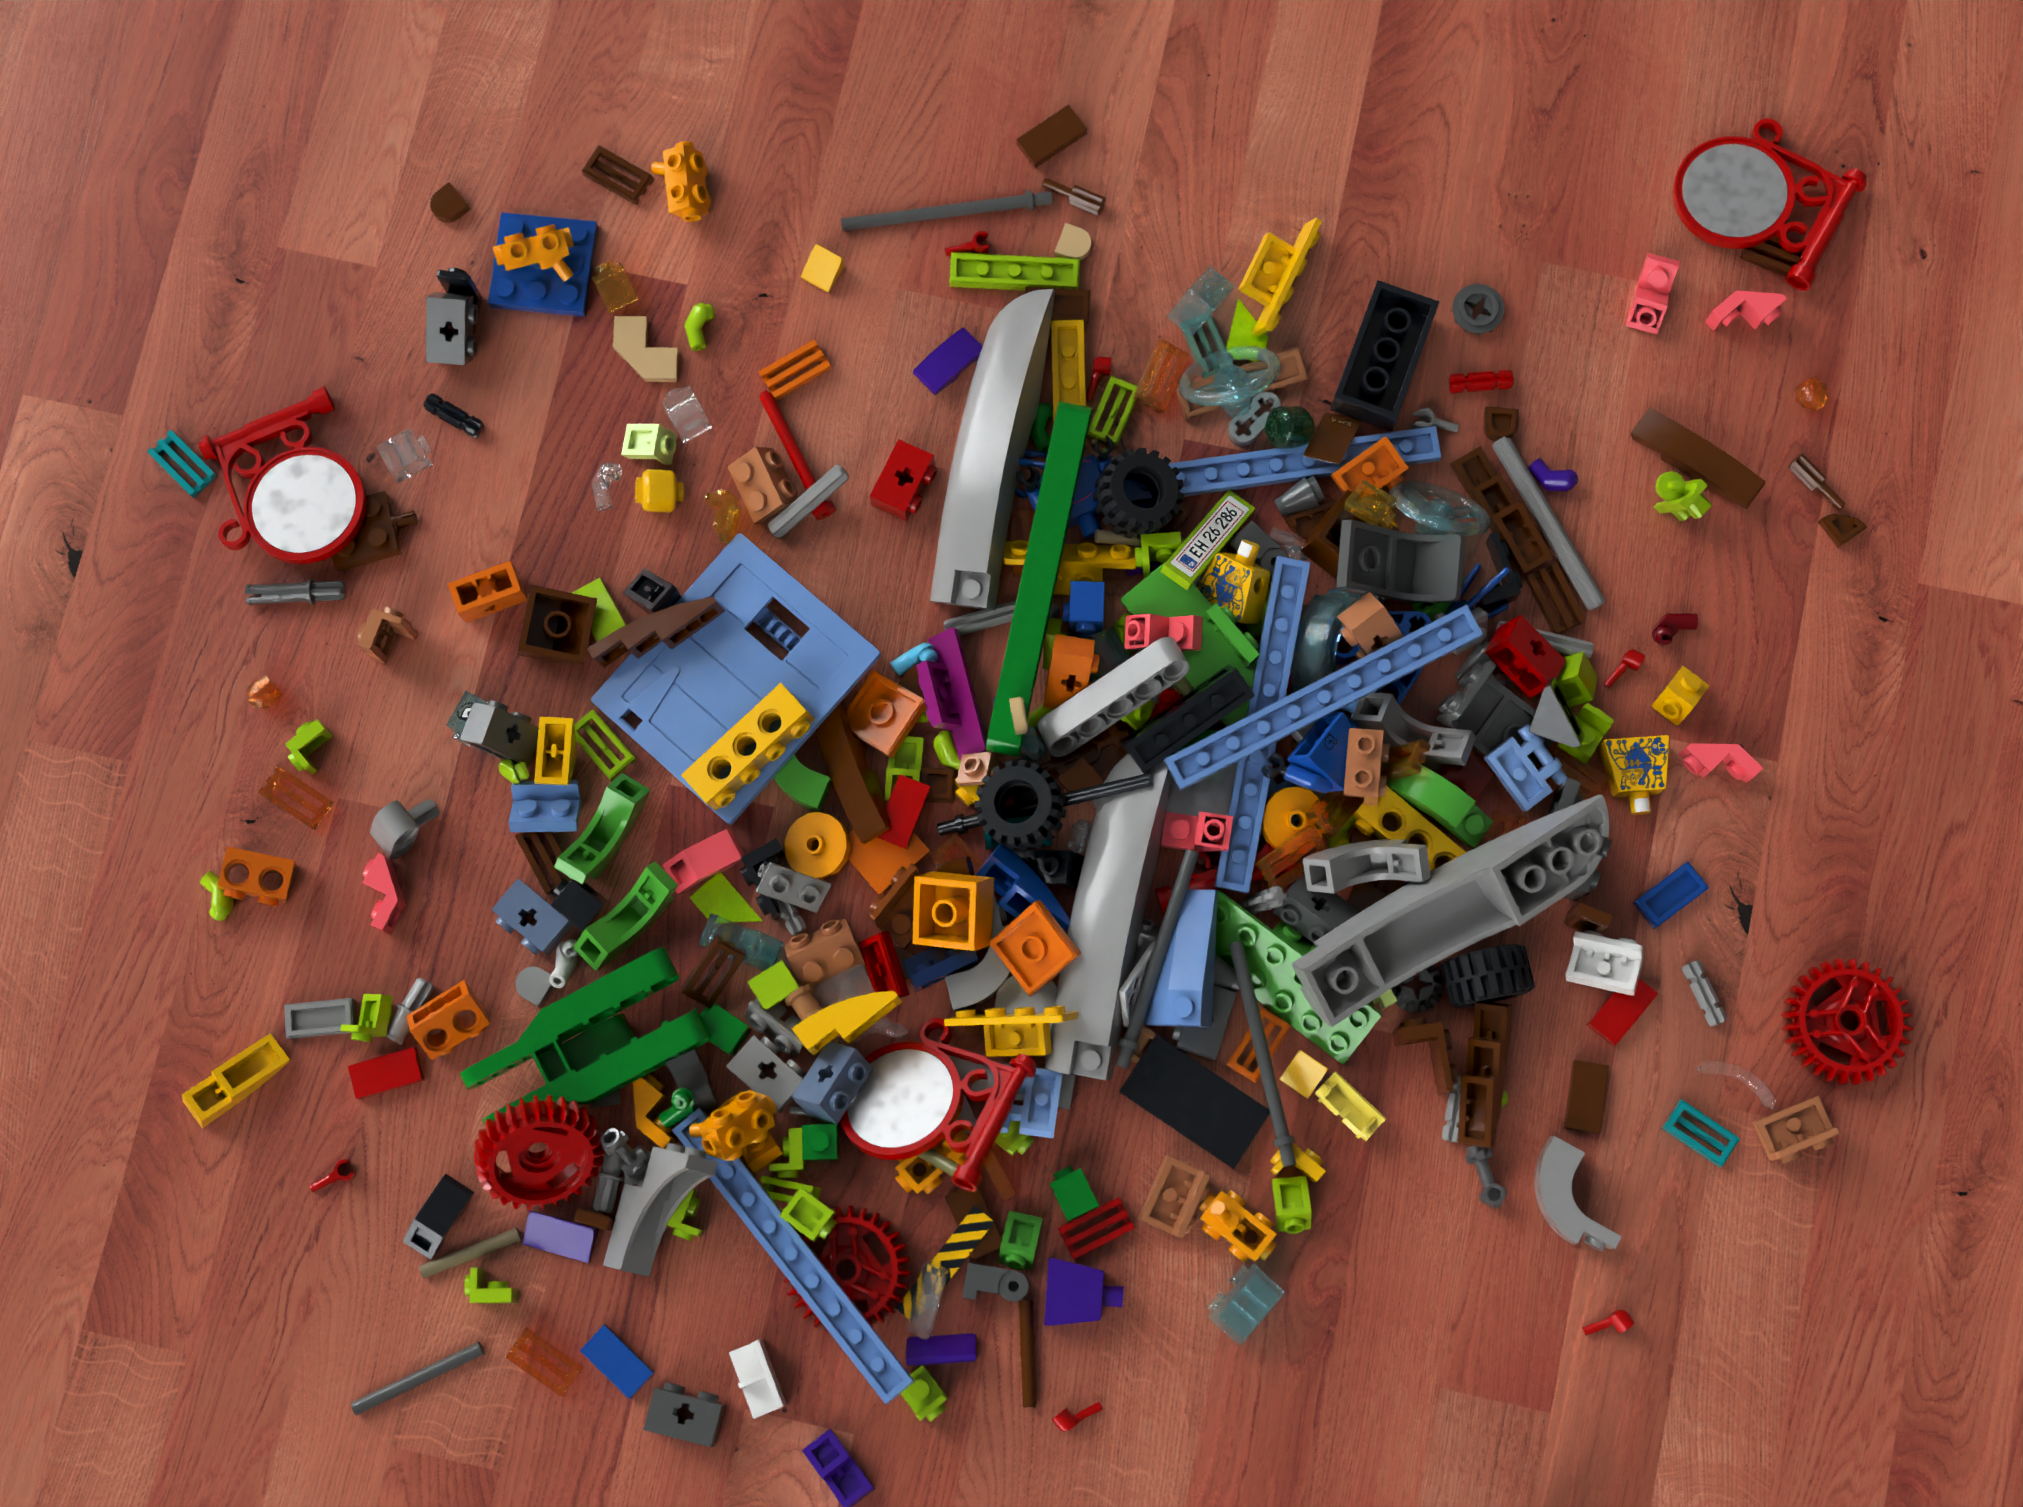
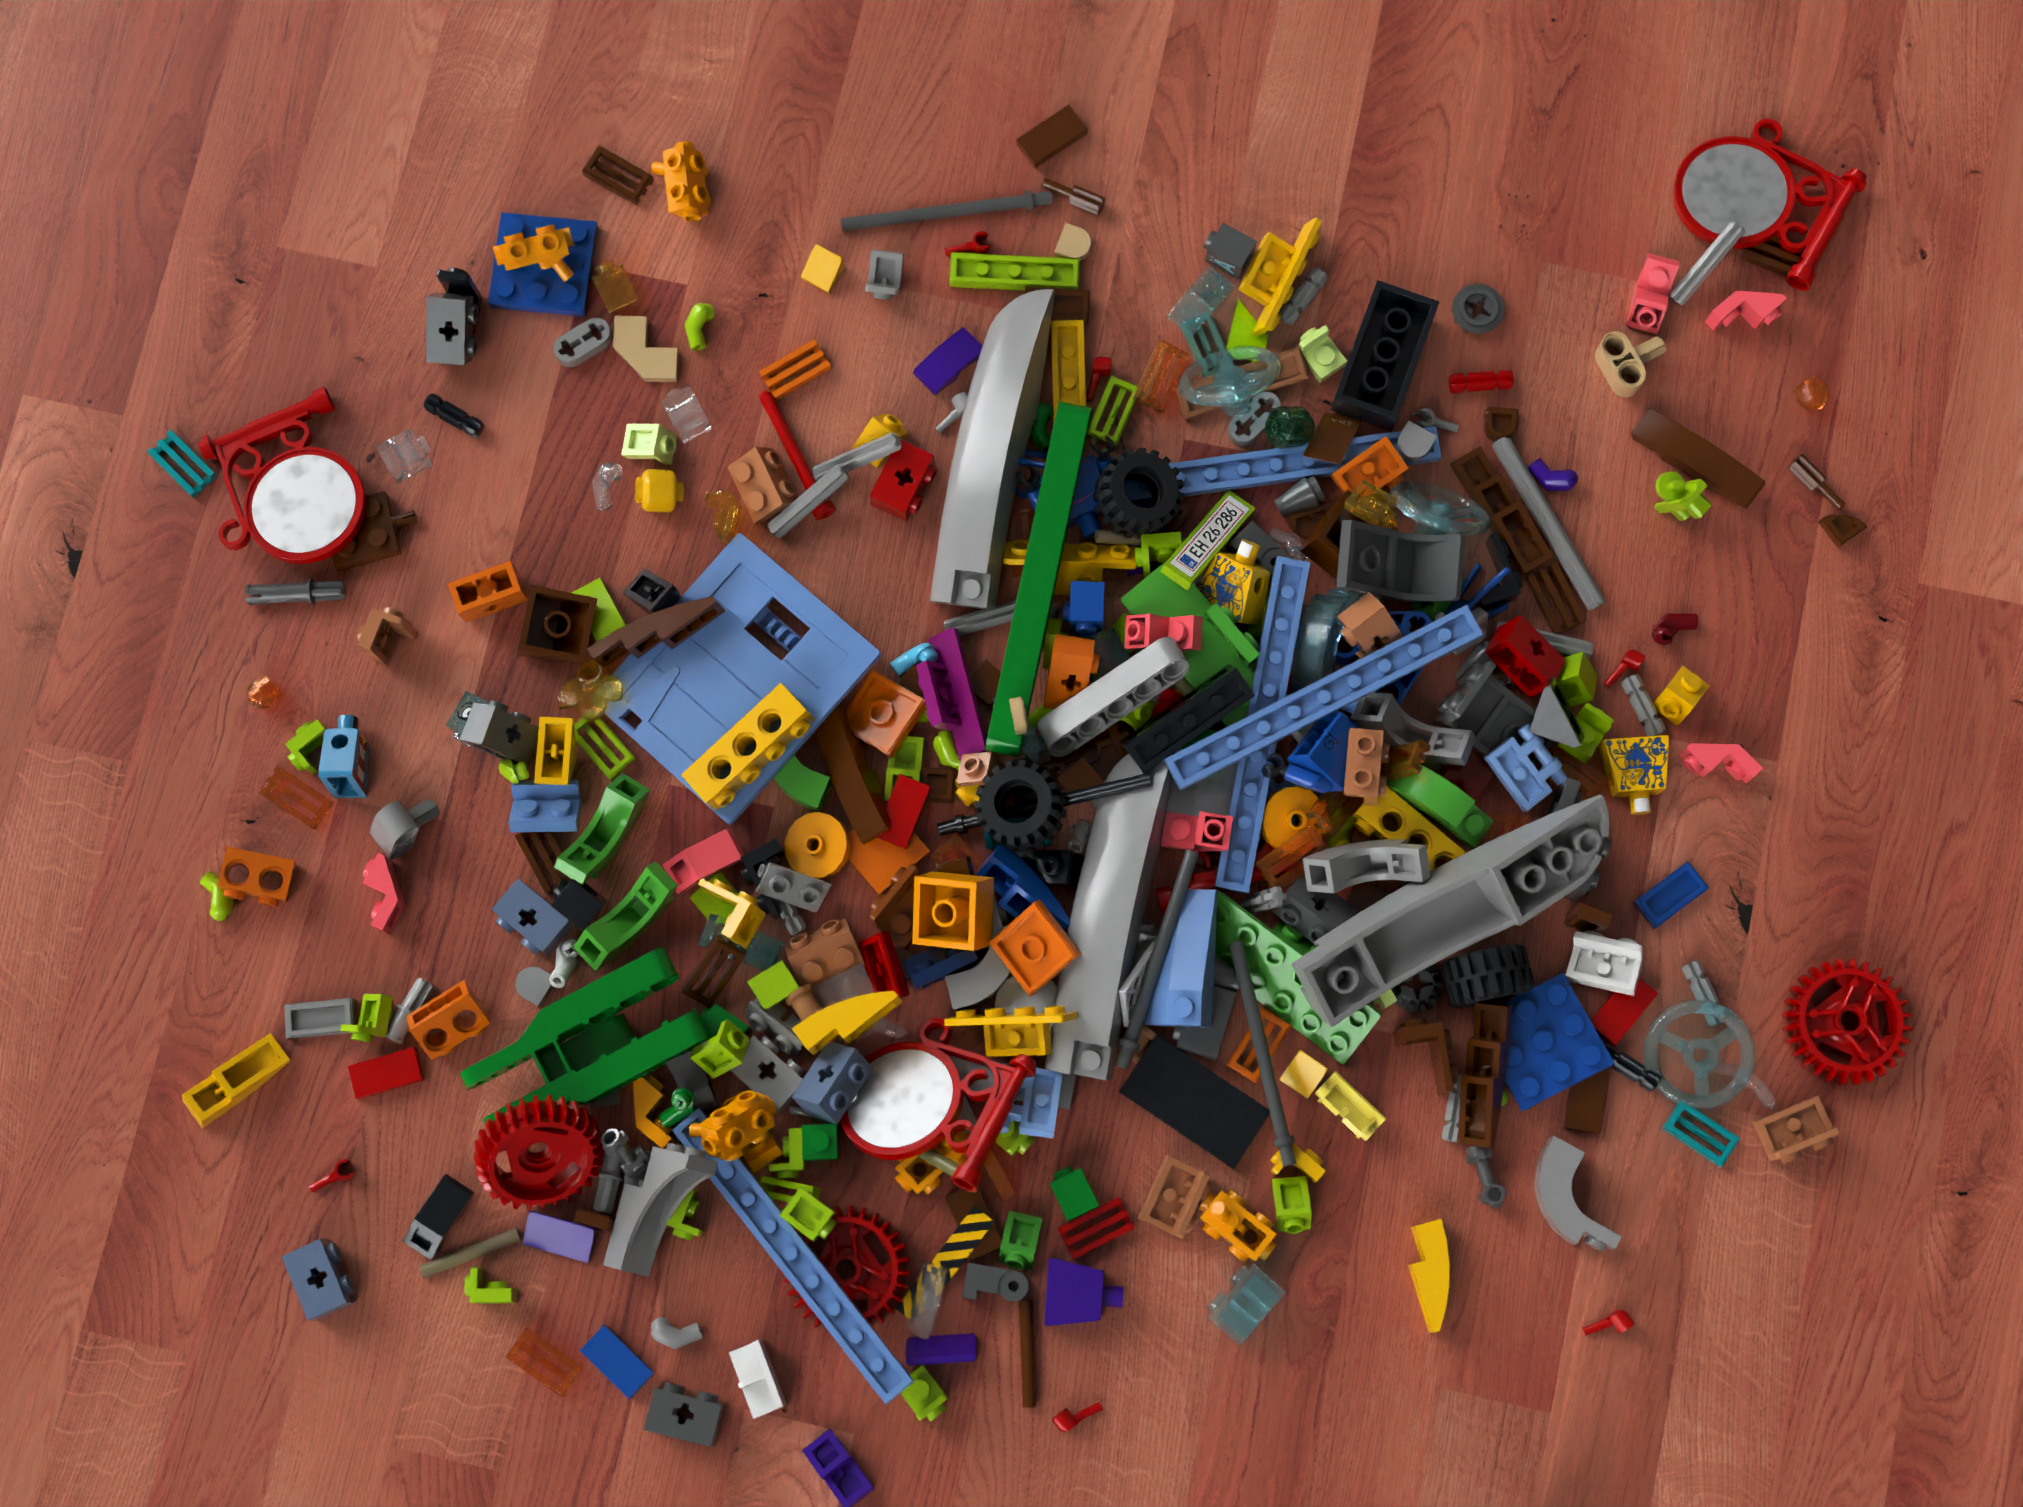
dark grey bar [351,1342,485,1415] -> none
reddish brown tile [430,182,471,223] -> none
none -> sand blue brick [281,1239,355,1321]
none -> dark azure torso [318,715,369,798]
none -> light grey beam [553,318,612,367]
none -> clear yellow plate [557,660,623,722]
none -> light grey arm [651,1317,704,1349]
none -> lime bracket [690,1019,750,1079]
none -> yellow bracket [698,879,766,949]
none -> light grey axle [812,432,902,482]
none -> yellow bracket [852,414,909,468]
none -> light grey bracket [865,249,905,300]
none -> light grey hand [935,392,968,434]
none -> reddish brown tile [971,660,1001,707]
none -> dark grey brick [1204,223,1257,279]
none -> light grey axle [1280,268,1328,325]
none -> yellowish green bracket [1299,325,1347,383]
none -> light grey tile [1397,420,1437,461]
none -> yellow slope [1408,1218,1450,1333]
none -> blue plate [1472,973,1614,1112]
none -> tan beam [1595,331,1666,398]
none -> black axle [1603,1042,1661,1091]
none -> light grey axle [1621,674,1666,736]
none -> clear light blue piece [1644,1000,1755,1109]
none -> light grey axle [1670,221,1745,306]

